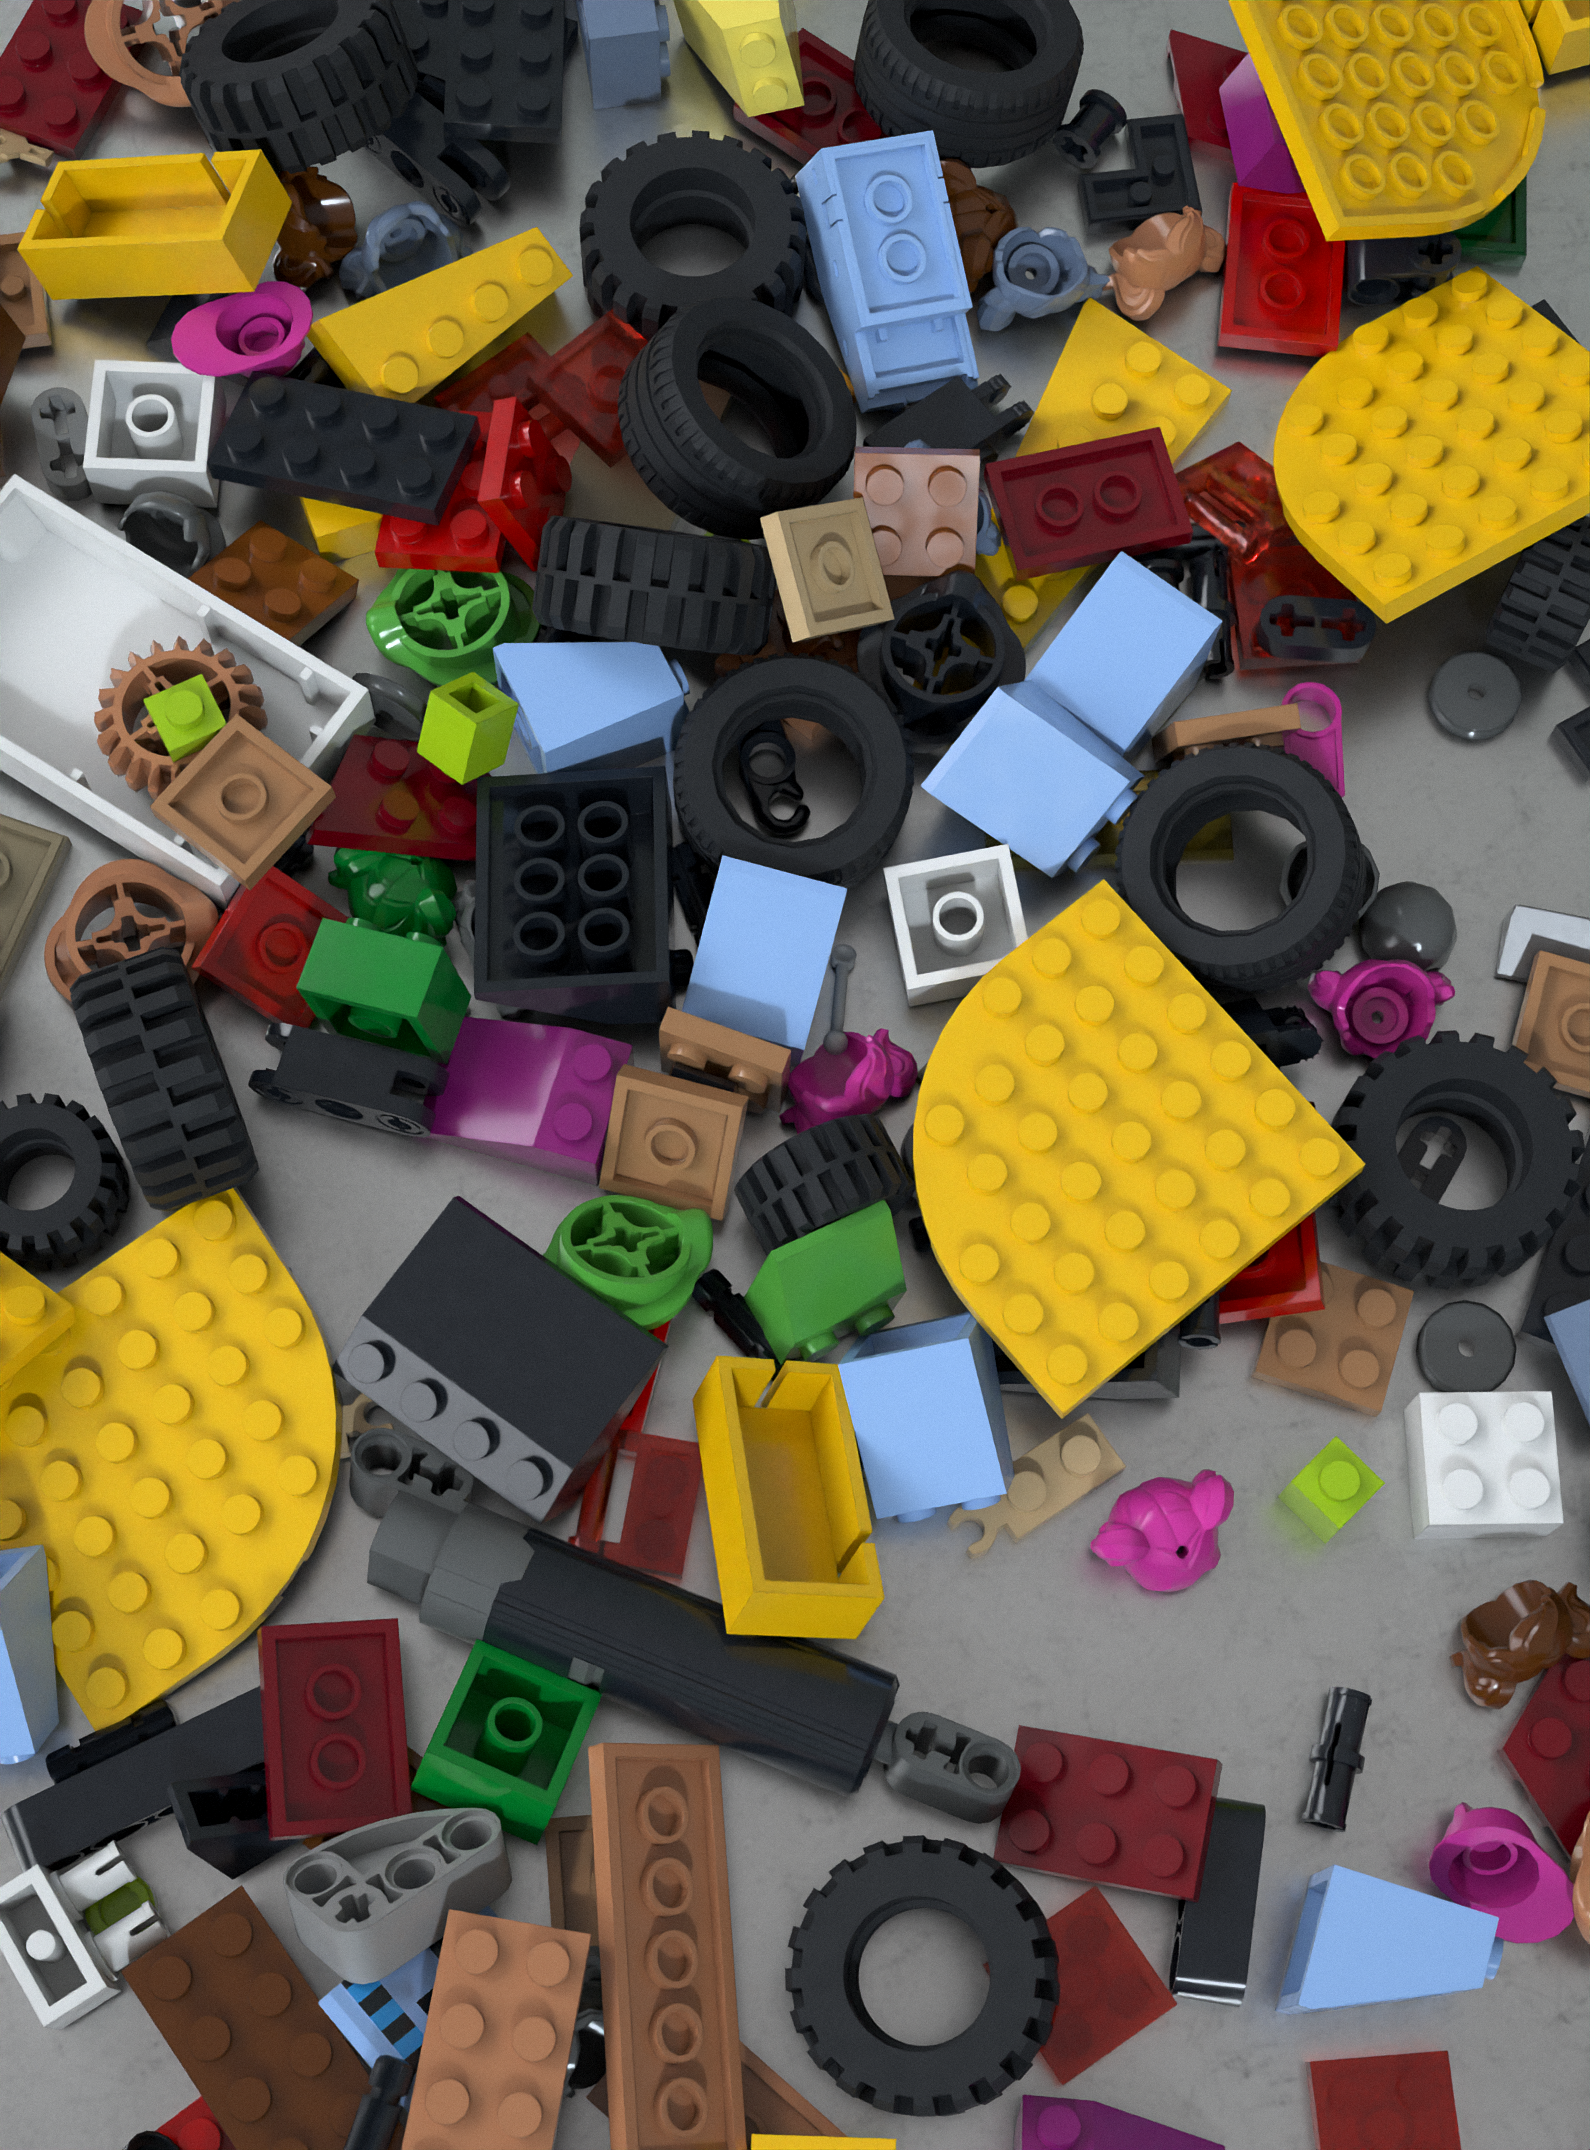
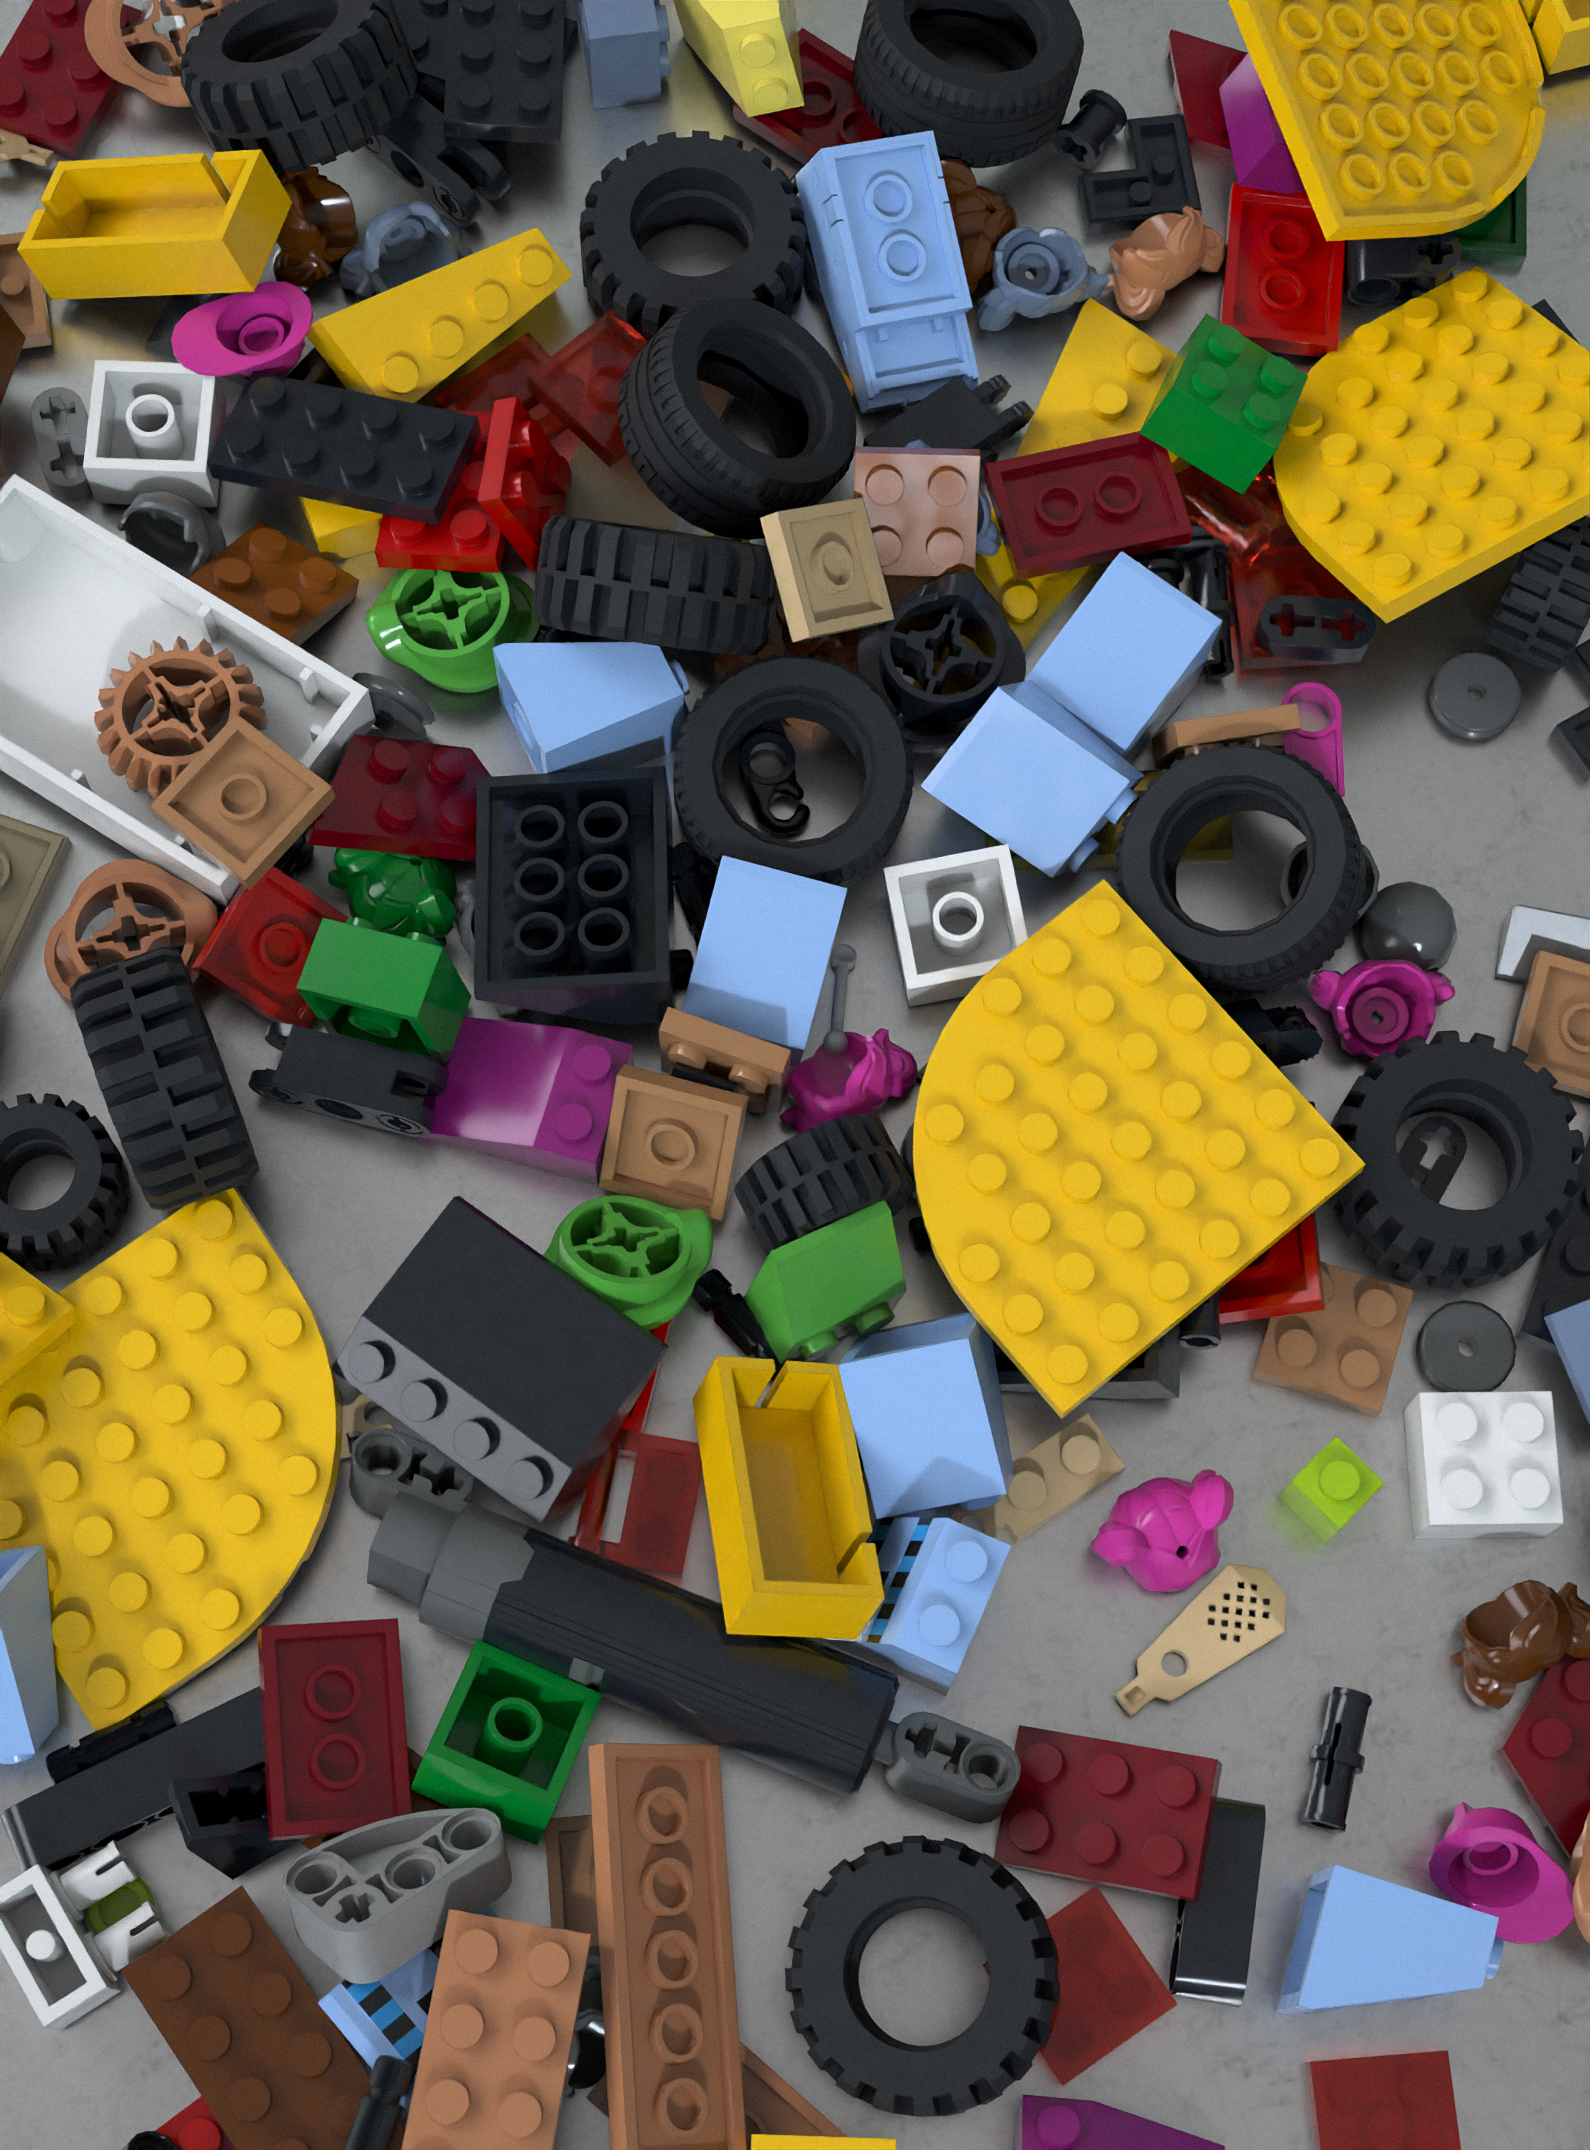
lime plate [143,674,227,762] -> none
lime brick [417,672,519,785] -> none
none -> light blue slope [823,1517,1011,1696]
none -> tan piece [1115,1563,1286,1716]
none -> green brick [1139,313,1308,495]

